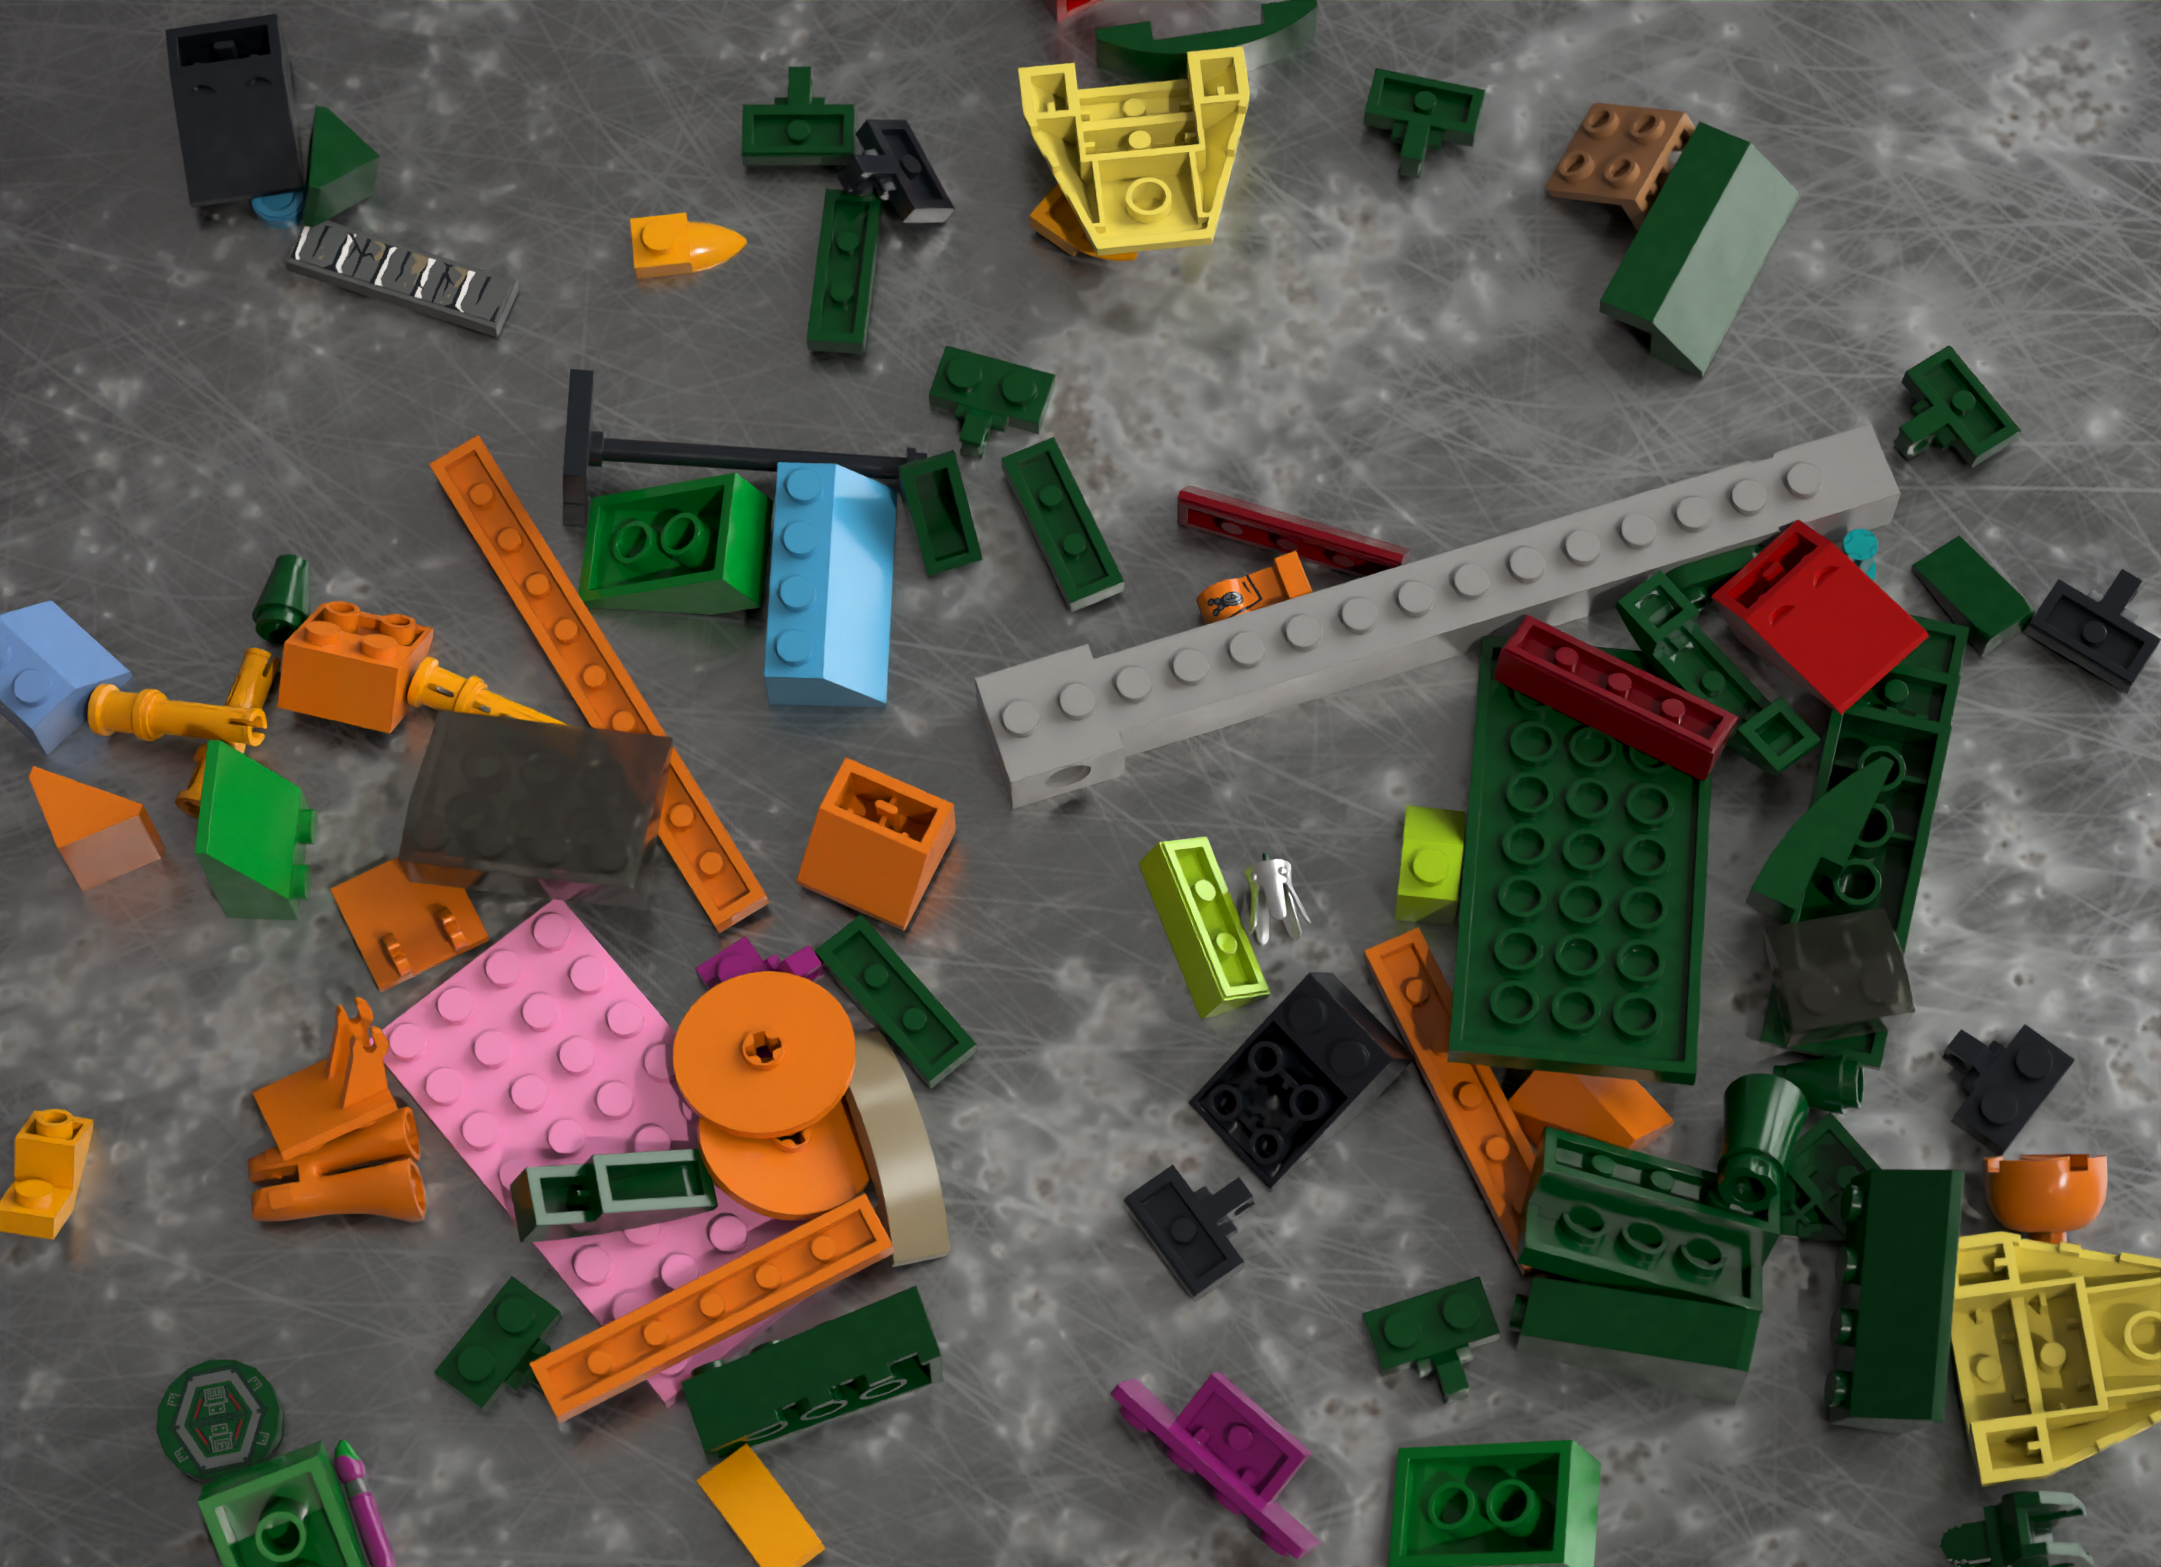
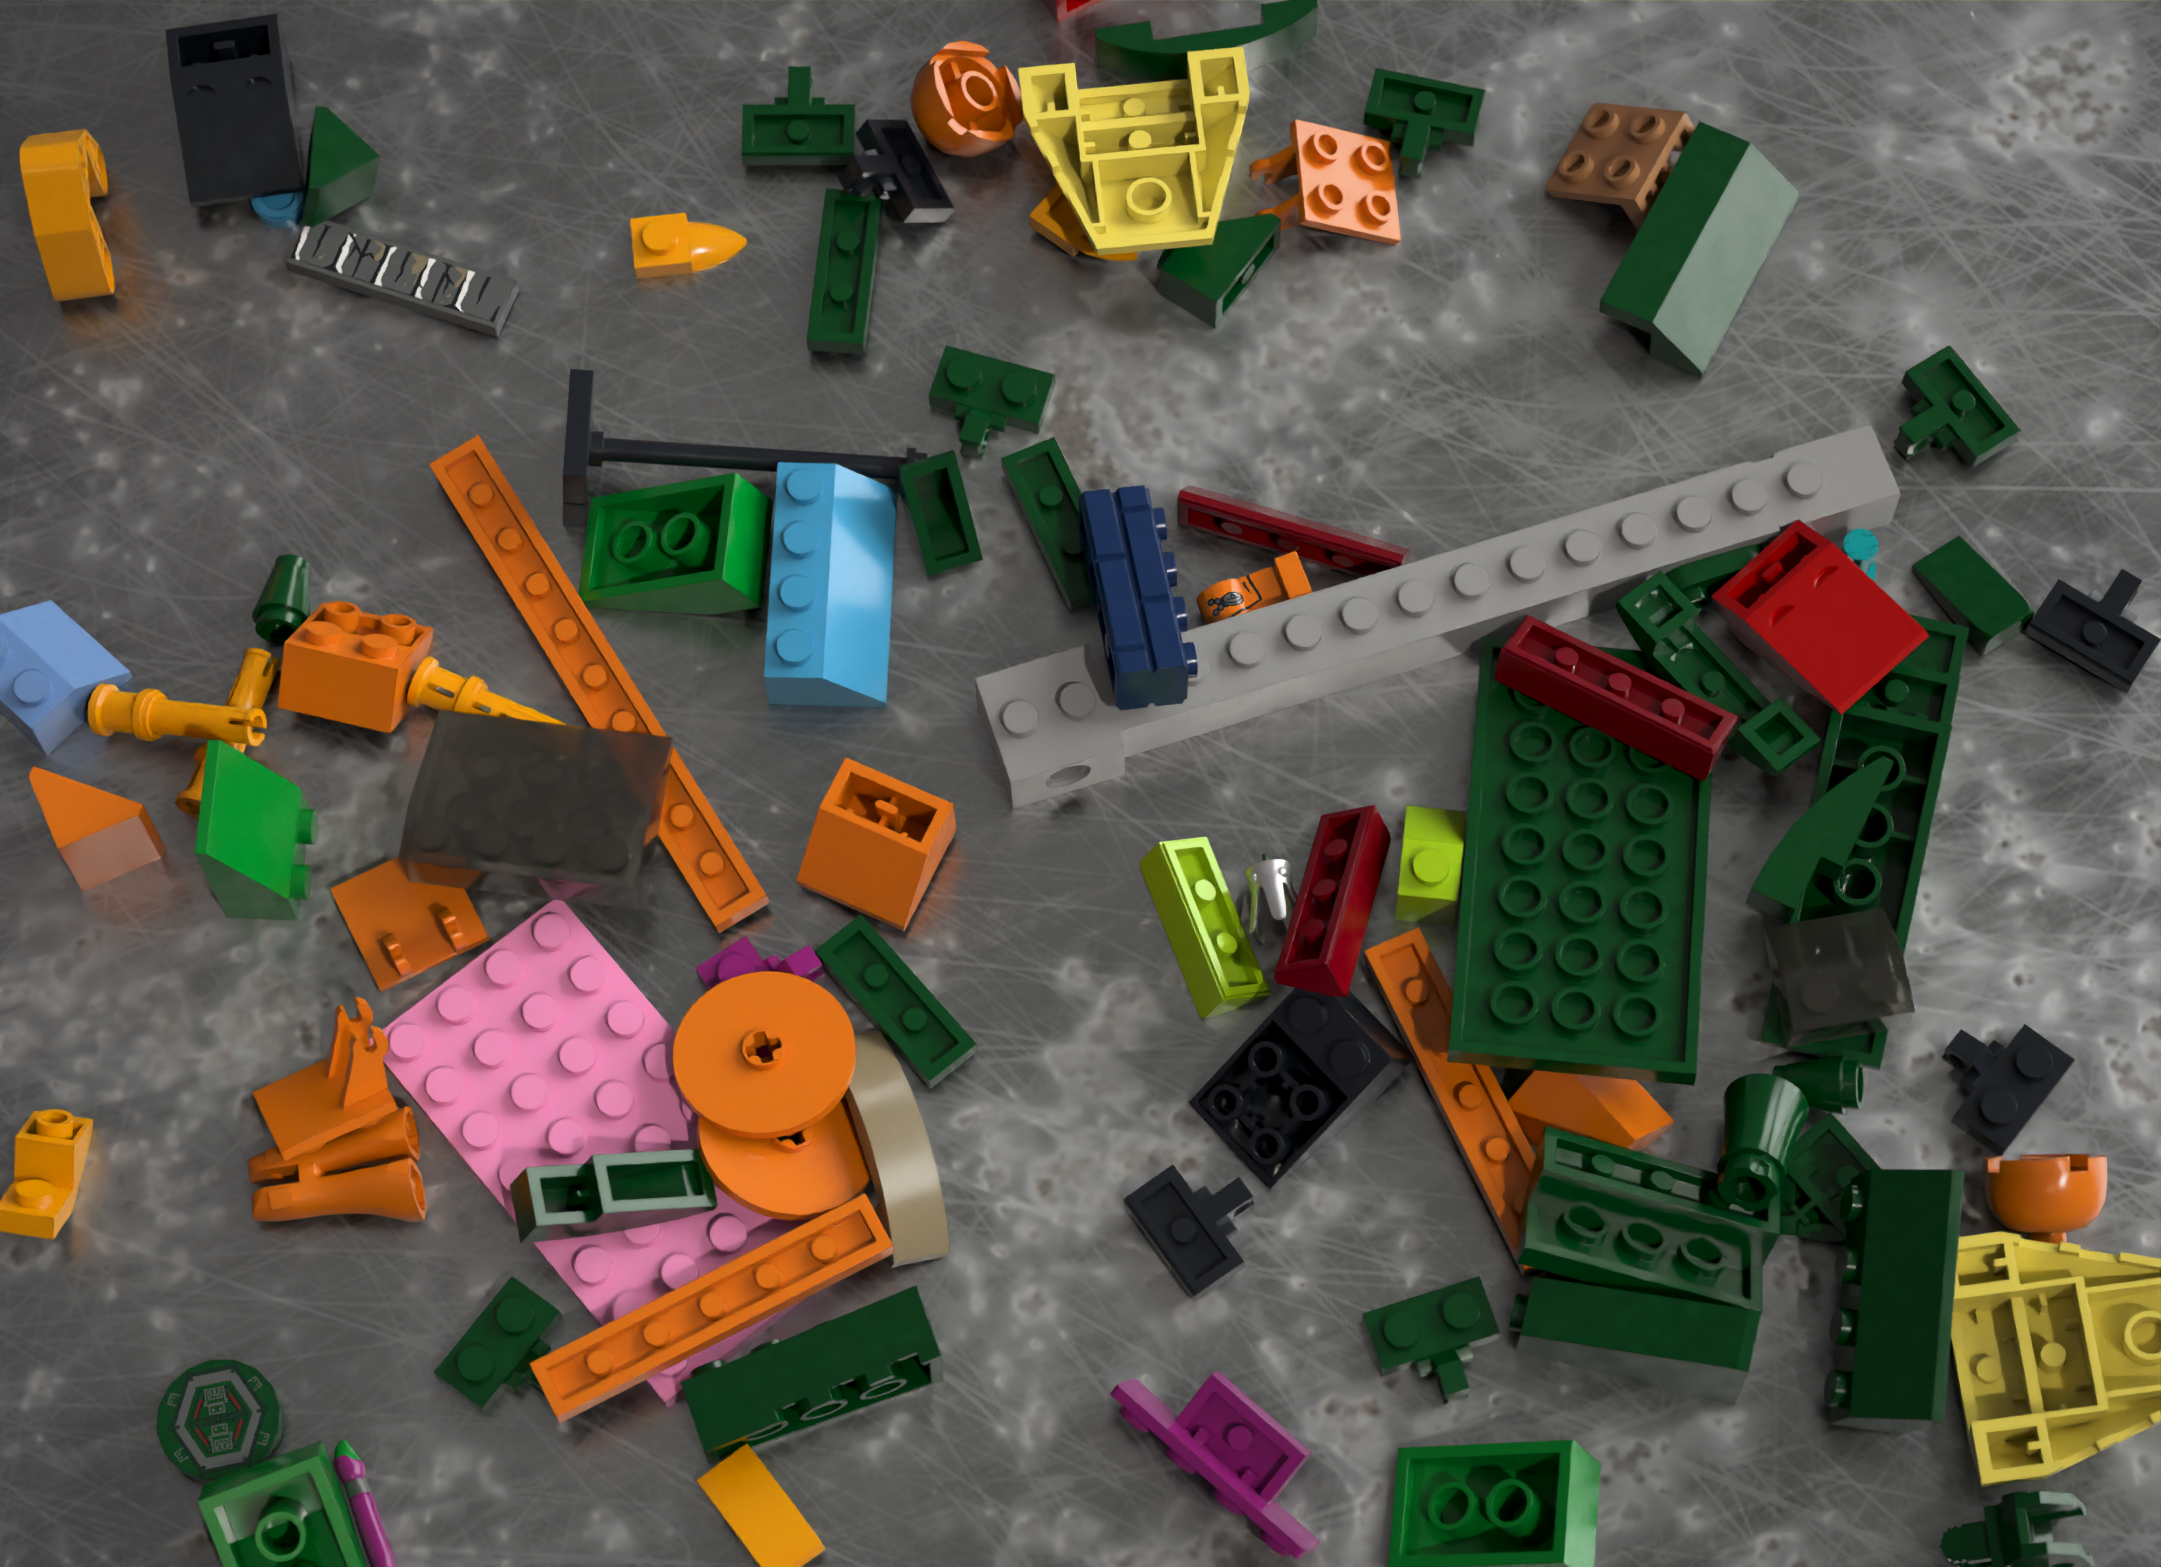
none -> light orange connector [20,129,114,302]
none -> orange cylinder [910,40,1023,158]
none -> dark blue brick [1078,485,1198,711]
none -> dark green slope [1157,213,1281,329]
none -> orange plate [1249,119,1401,246]
none -> dark red slope [1274,805,1391,997]

